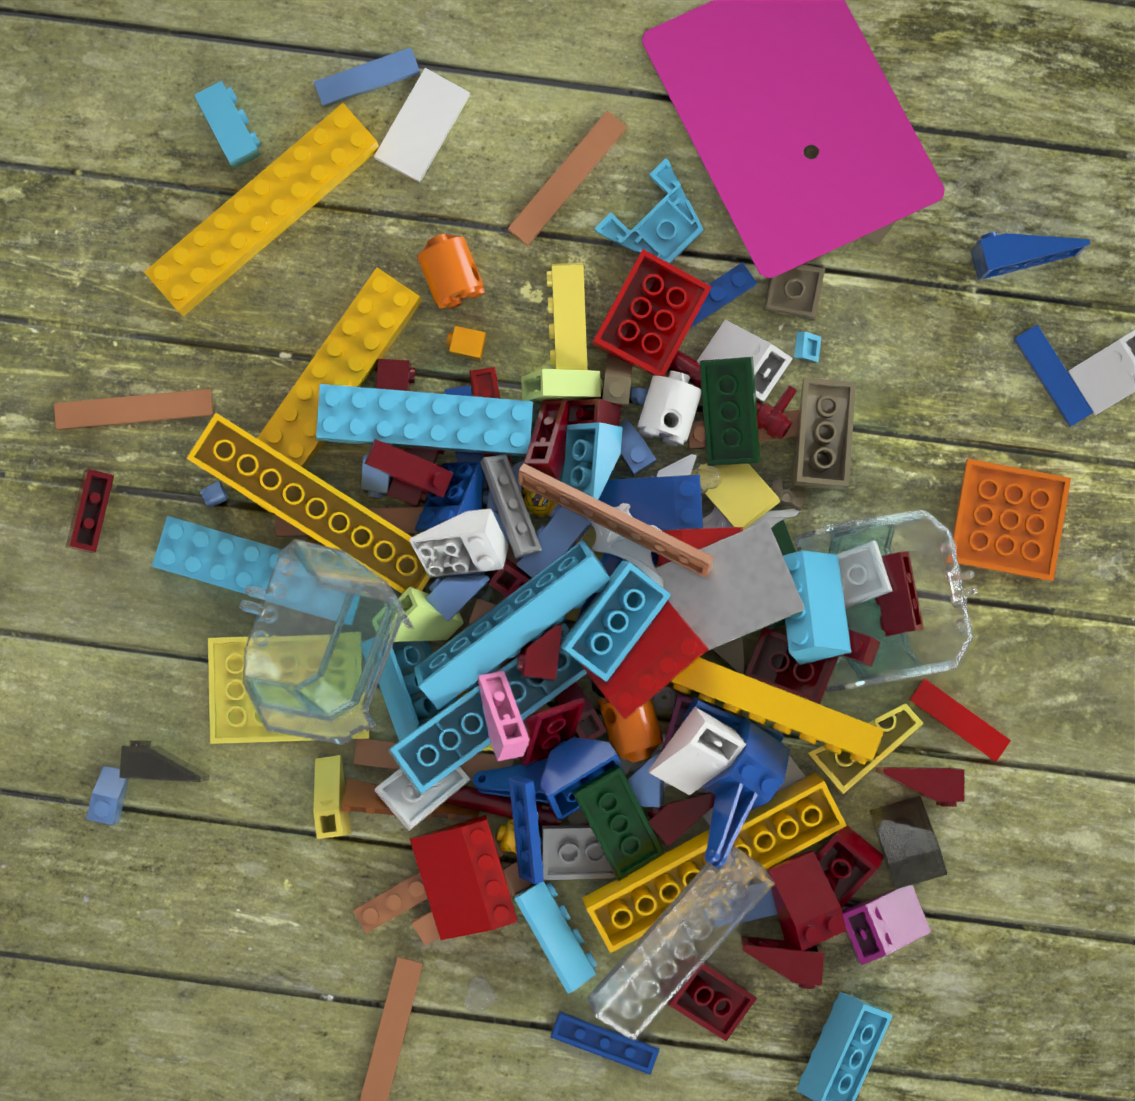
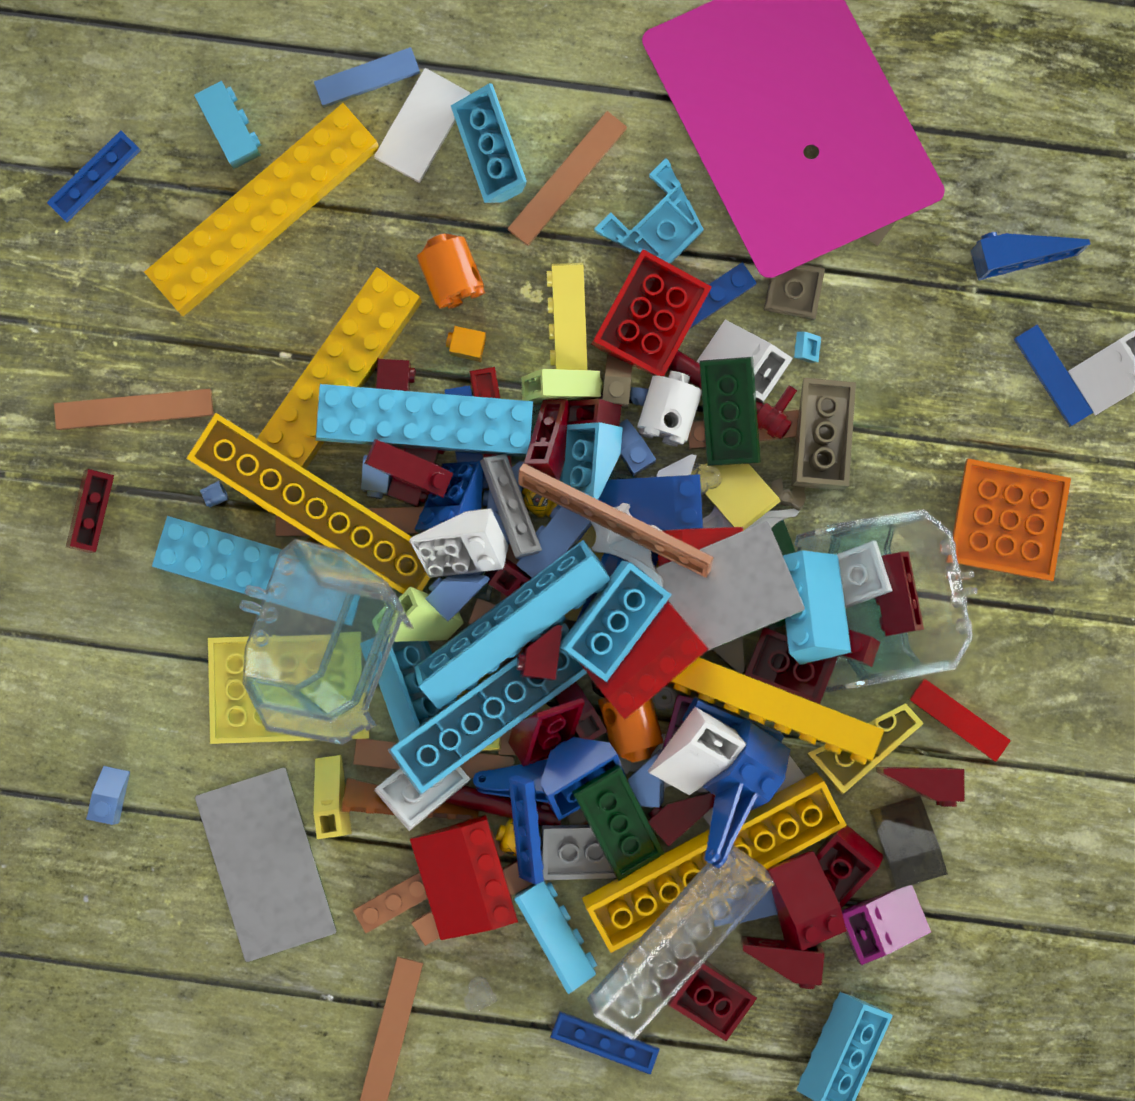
clear smoke slope [119,740,209,782] -> none
bright pink slope [478,671,529,761] -> none
none -> blue plate [47,130,141,223]
none -> flat silver piece [195,768,337,962]
none -> medium azure slope [451,83,527,203]

